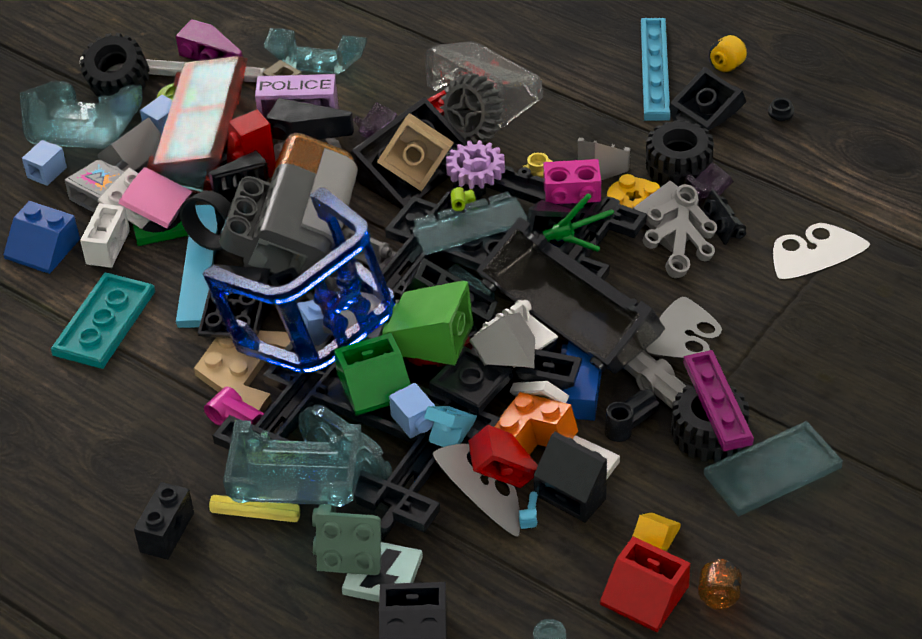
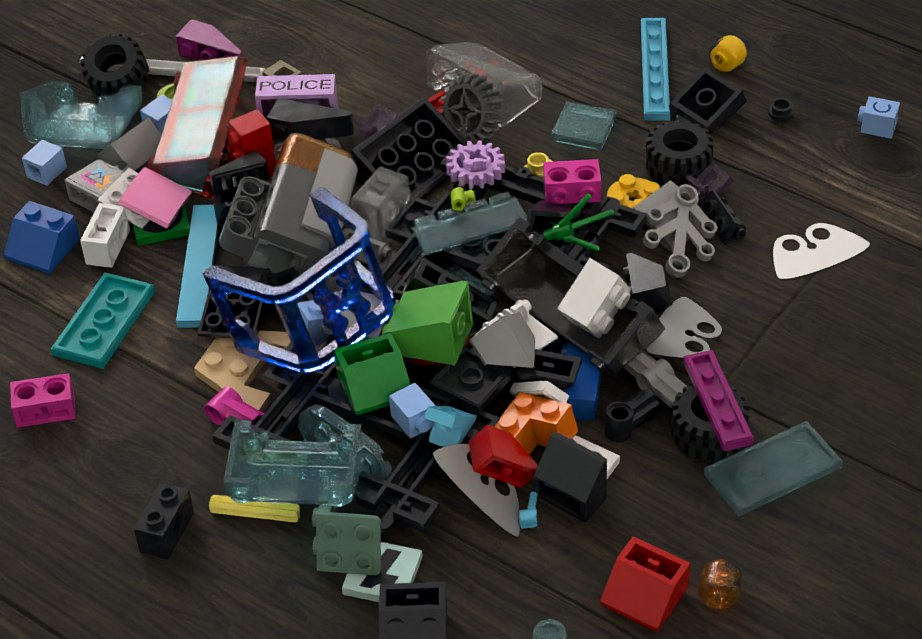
black tyre [180,191,231,251] -> none
clear light blue slope [264,28,367,74] -> none
tan slope [377,113,454,192] -> none
light grey slope [578,137,630,180] -> none
yellow slope [632,513,681,552] -> none
none -> dark pink brick [10,373,76,428]
none -> clear brick [351,167,411,244]
none -> clear light blue tile [551,102,616,150]
none -> white brick [557,258,631,339]
none -> slope [623,253,672,309]
none -> light blue brick [858,96,900,139]

